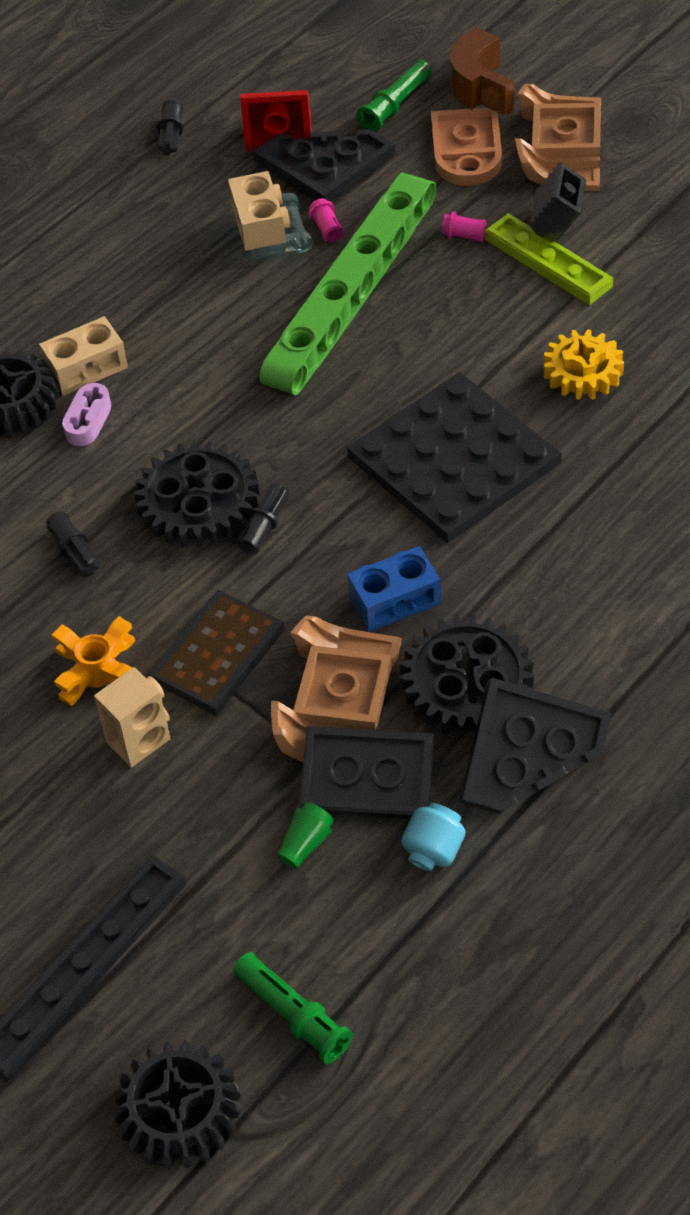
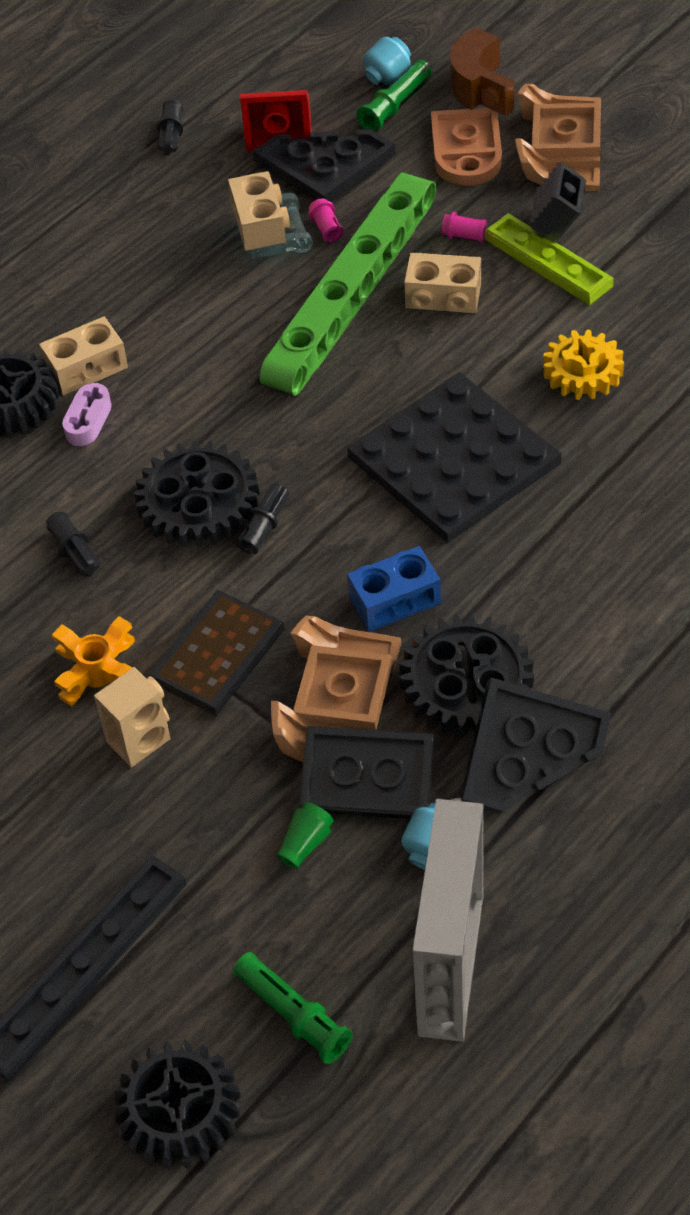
none -> medium azure head [363,37,411,86]
none -> tan brick [404,253,481,313]
none -> light grey window [413,798,483,1042]

